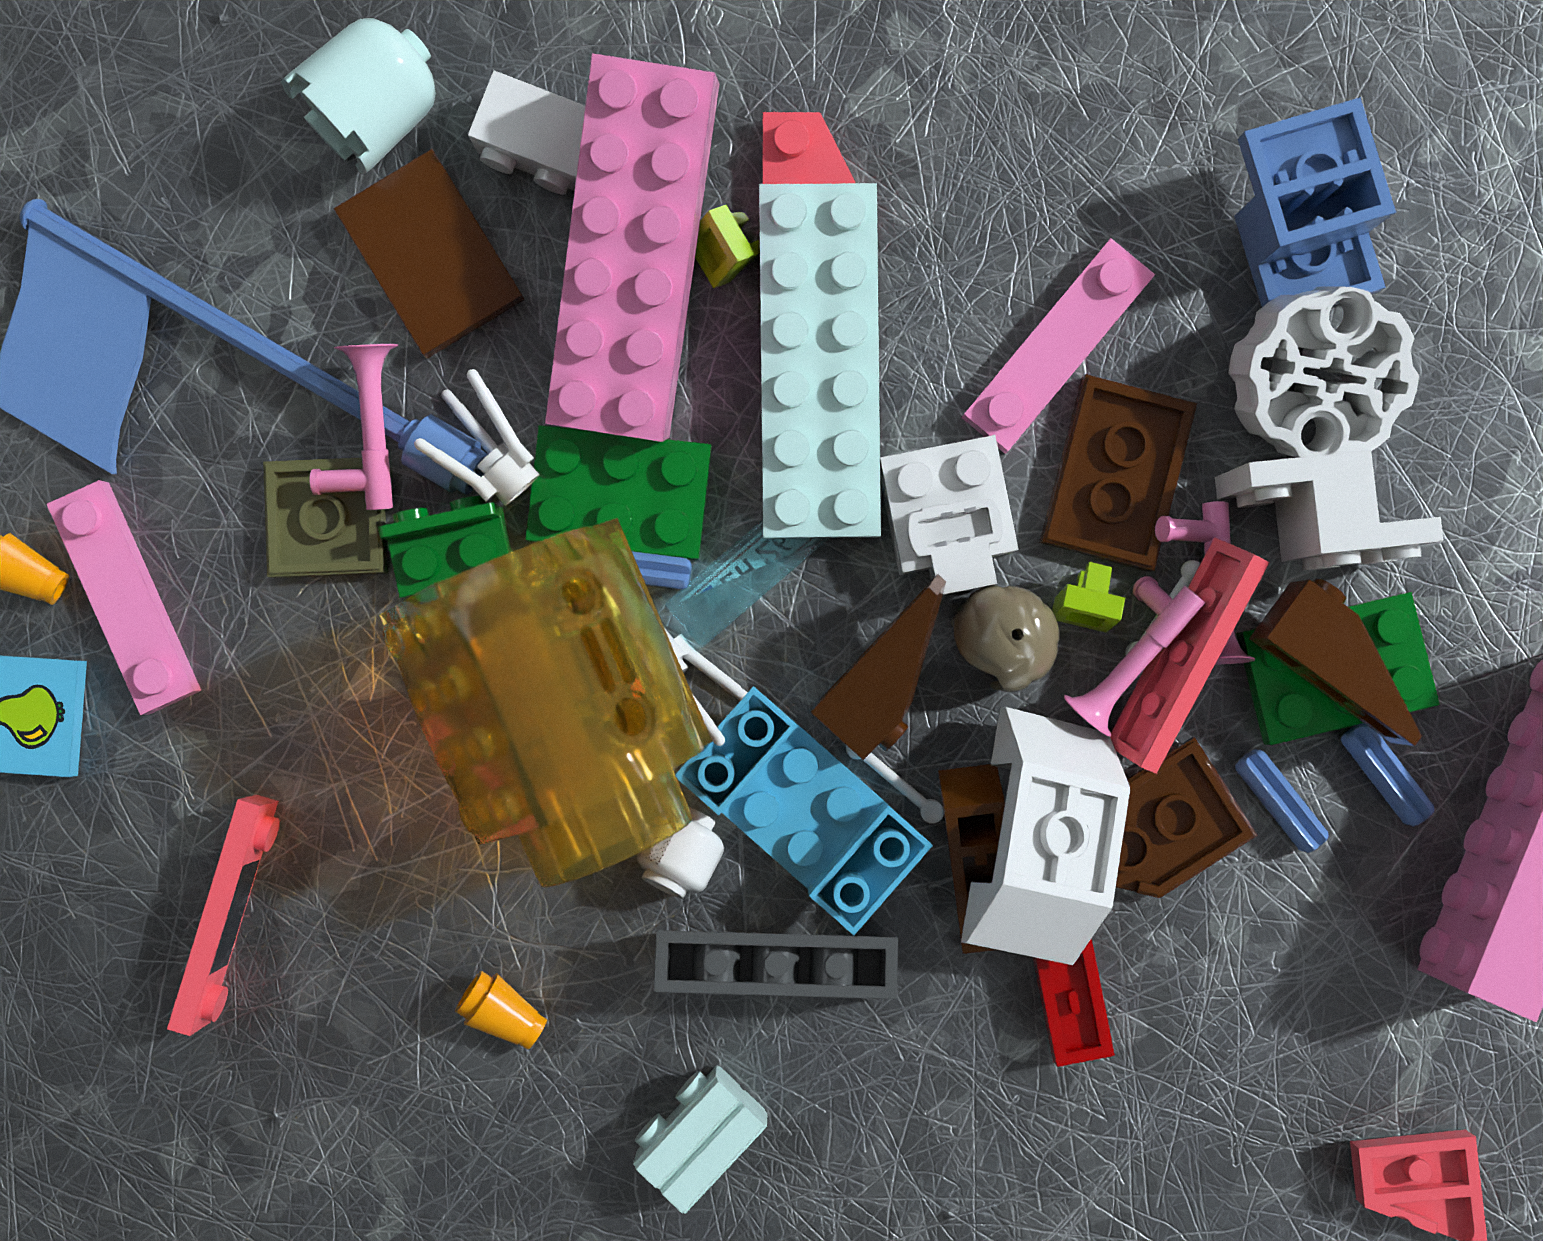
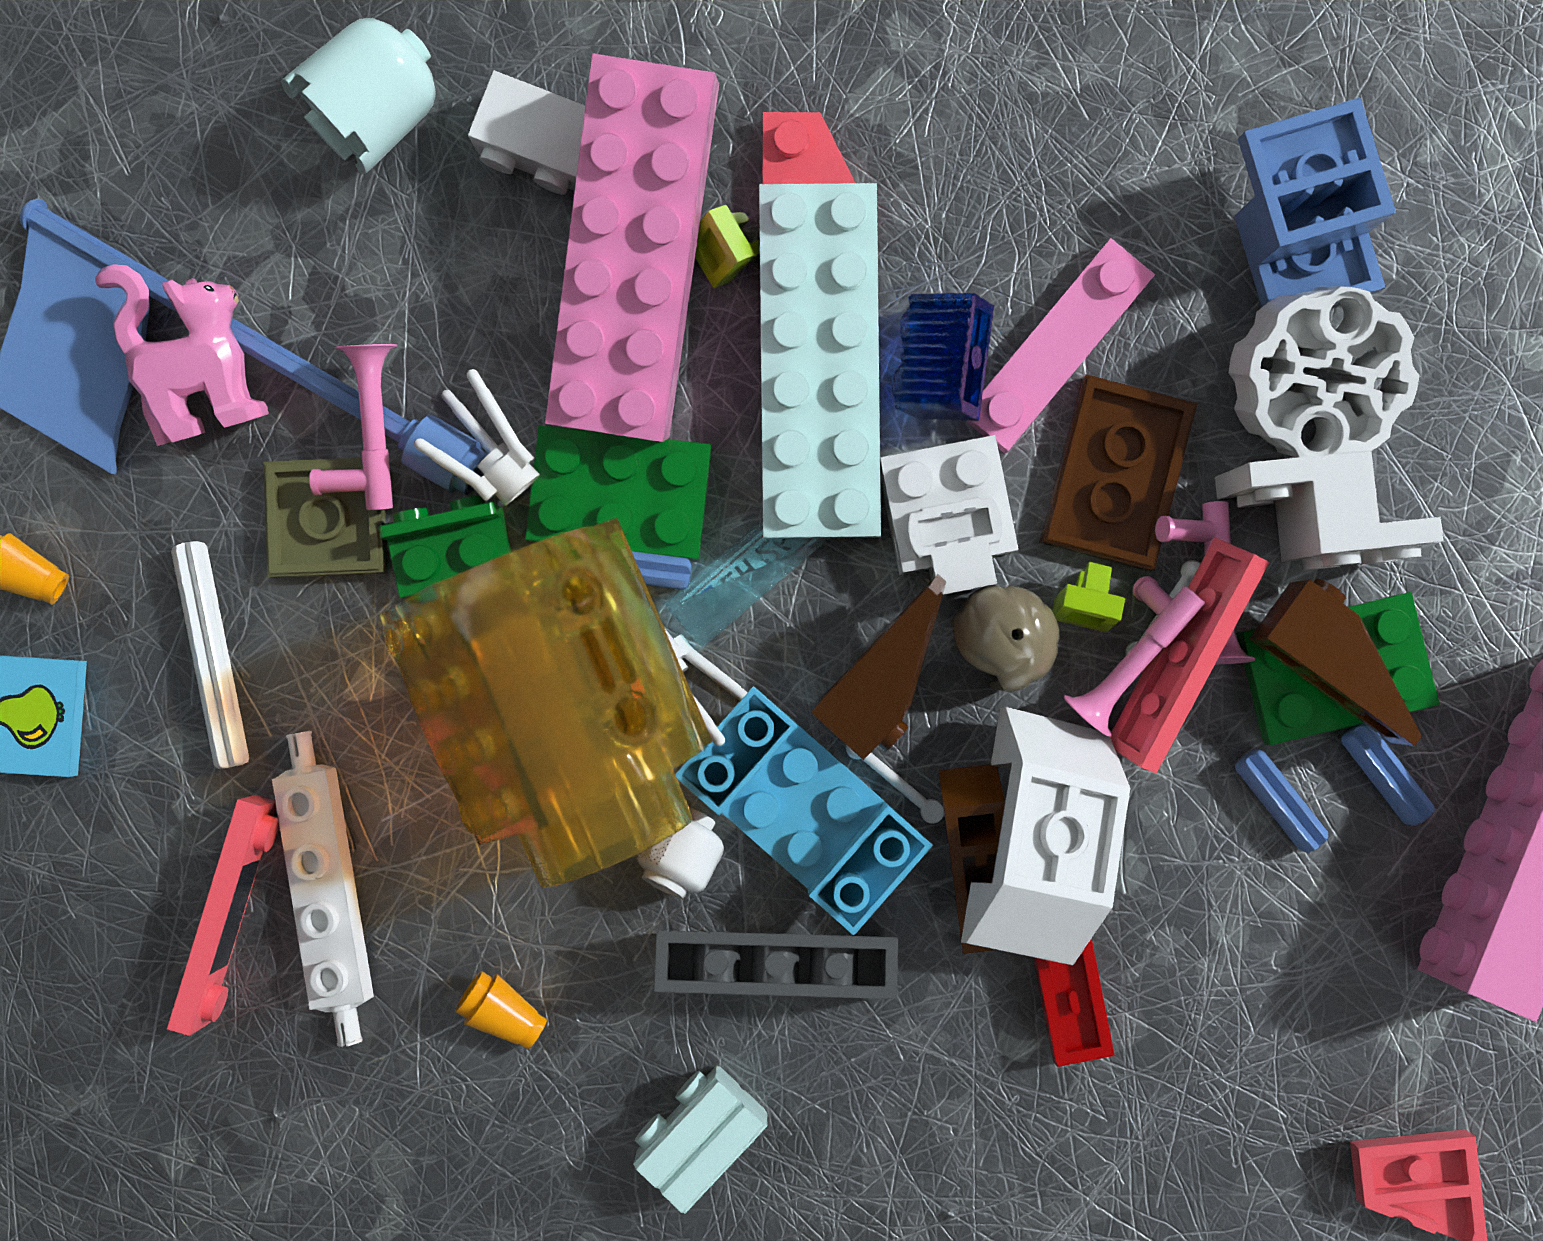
bright pink plate [47,480,202,715] -> none
reddish brown tile [334,149,525,359] -> none
reddish brown tile [1116,737,1258,898] -> none
none -> bright pink animal [95,264,269,446]
none -> white axle [171,541,249,769]
none -> white plate [272,731,374,1047]
none -> clear blue brick [892,293,994,421]

